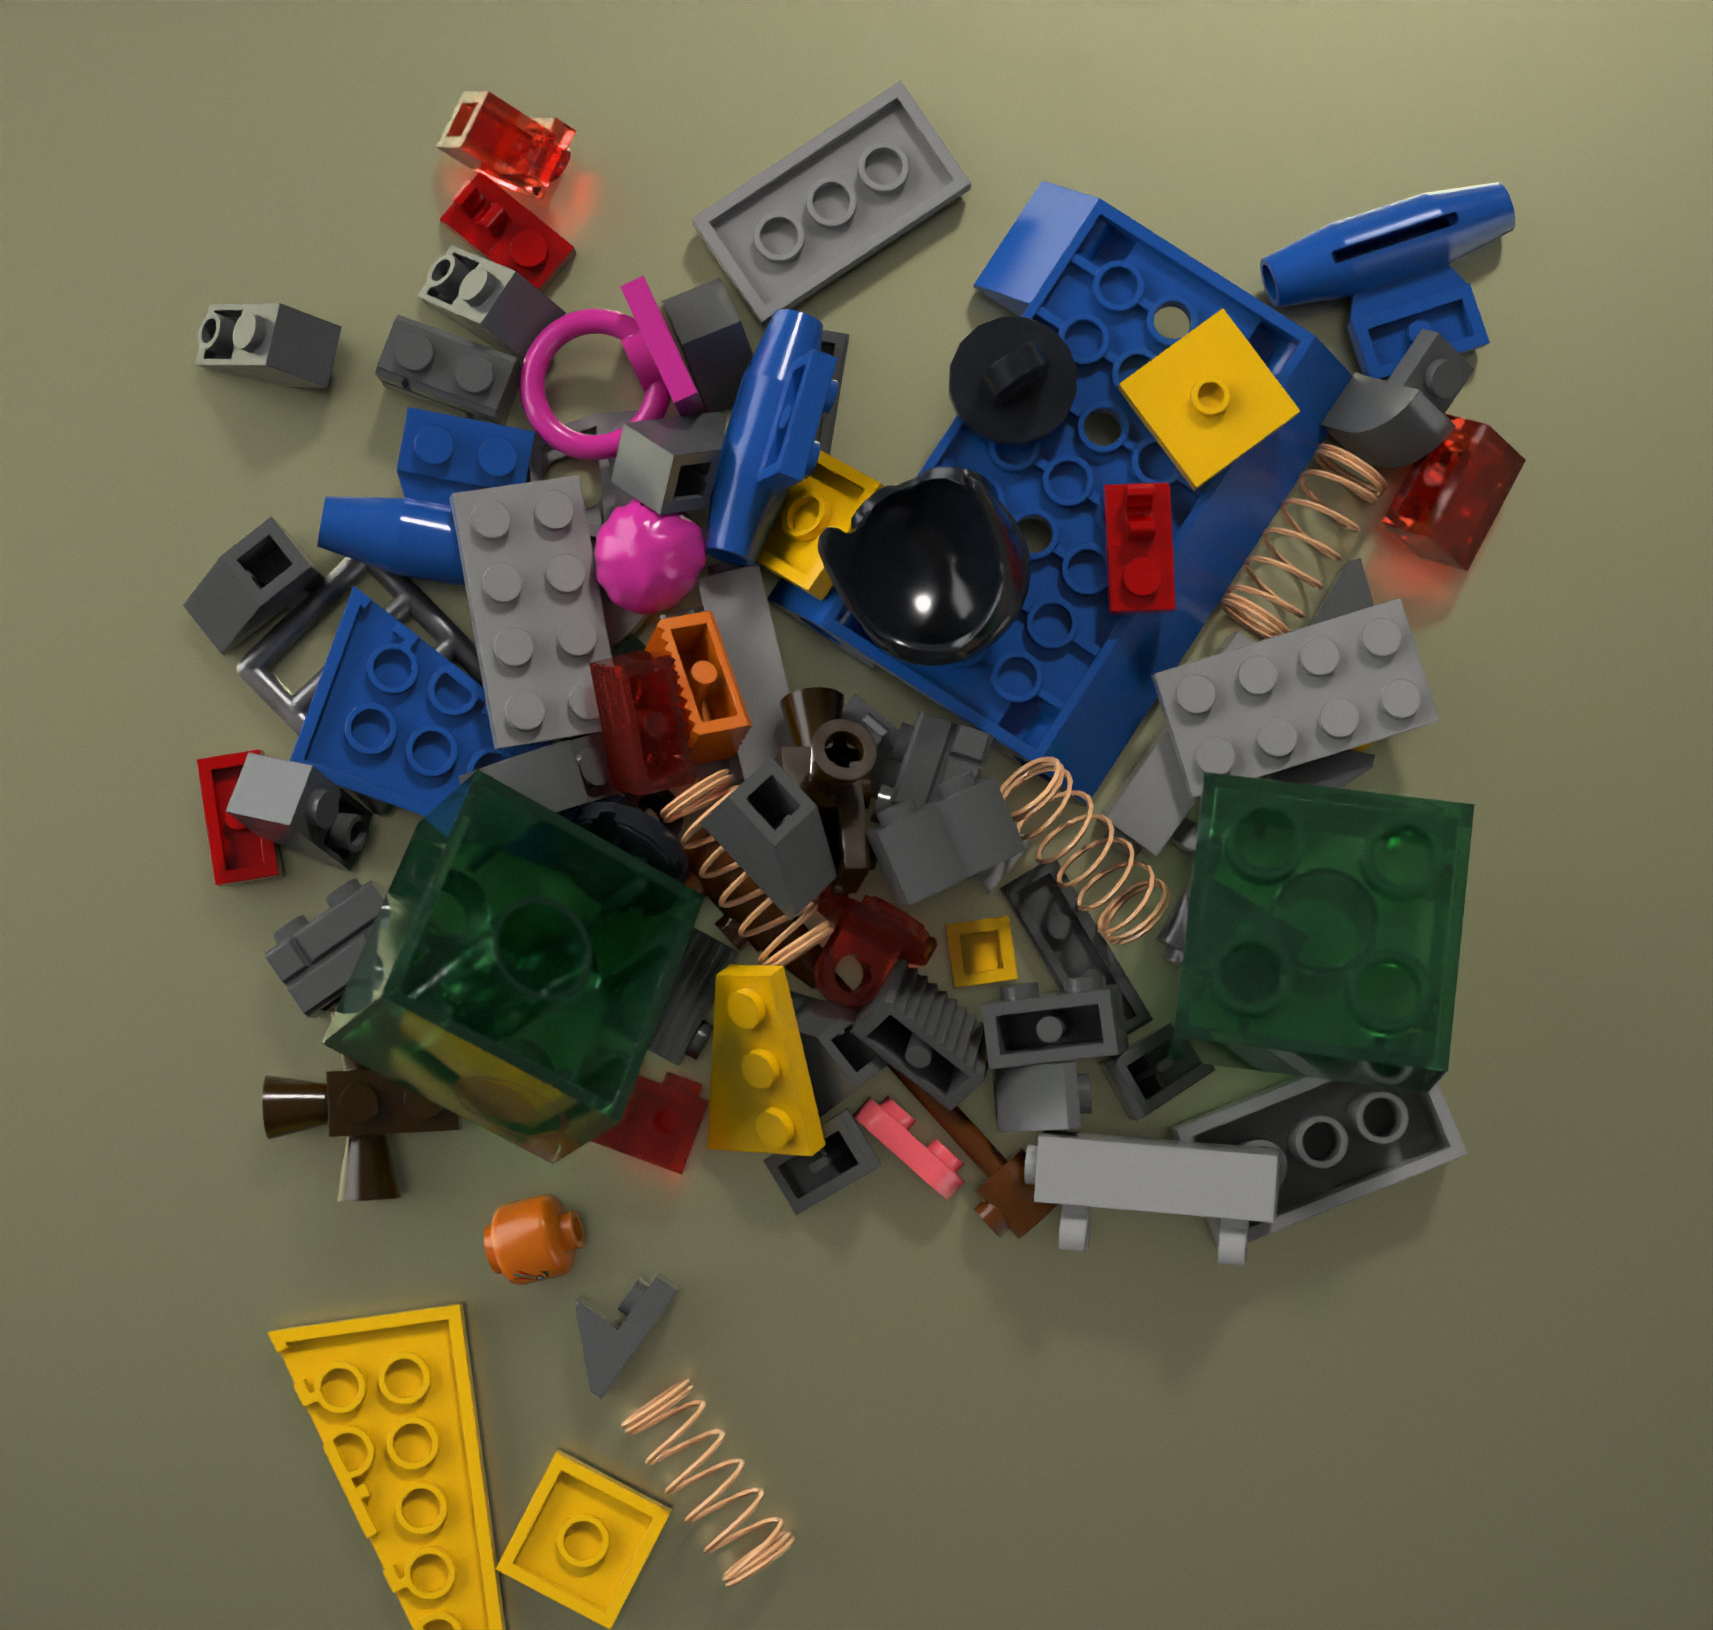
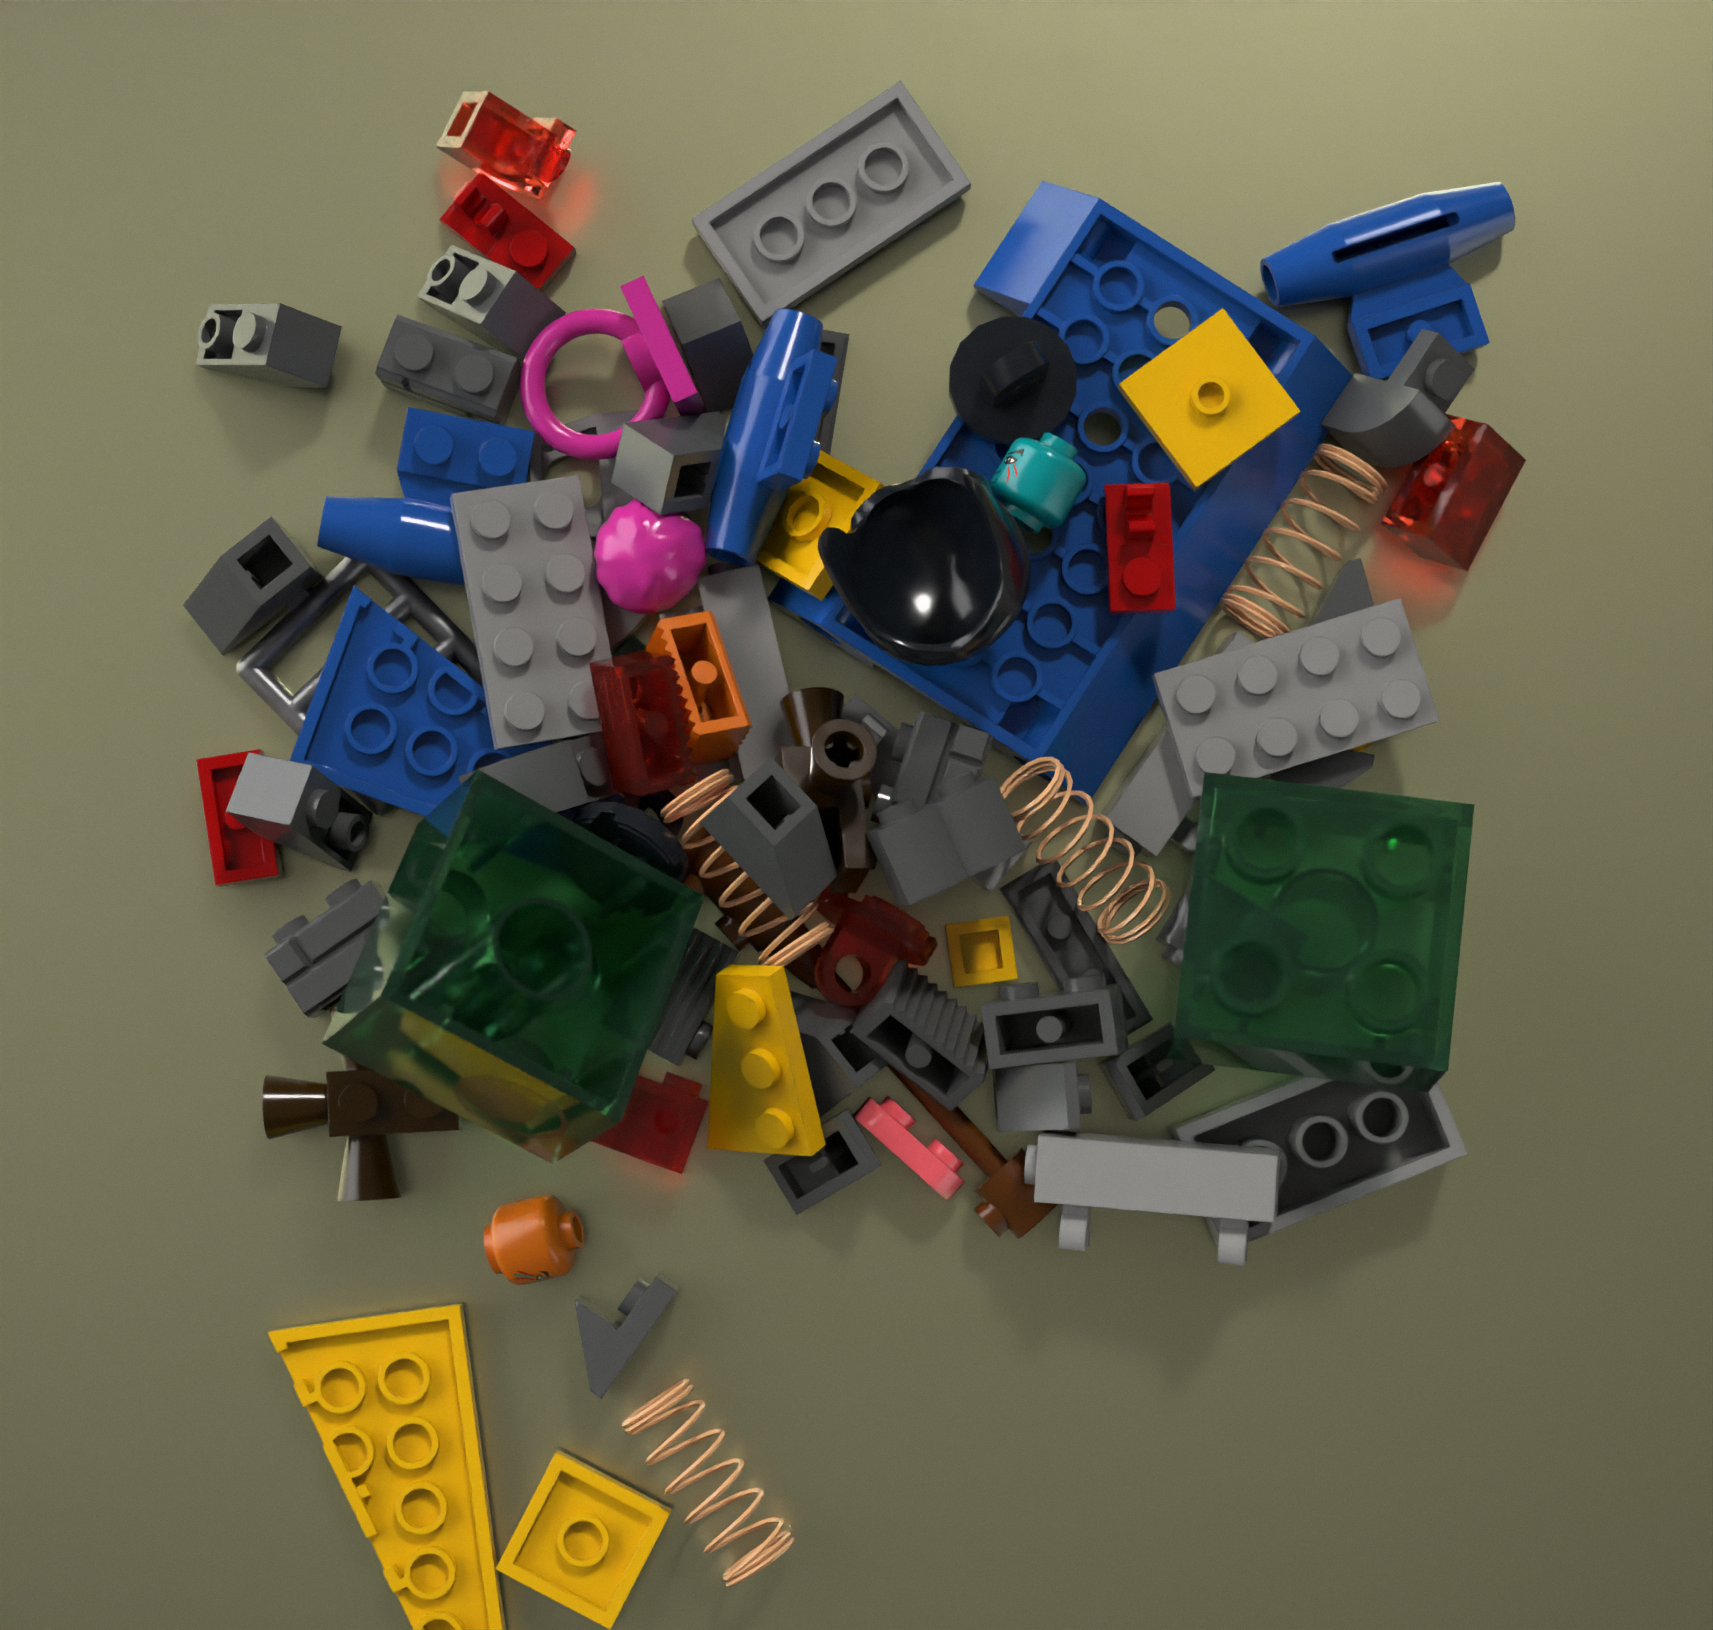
none -> teal head [990,432,1086,534]

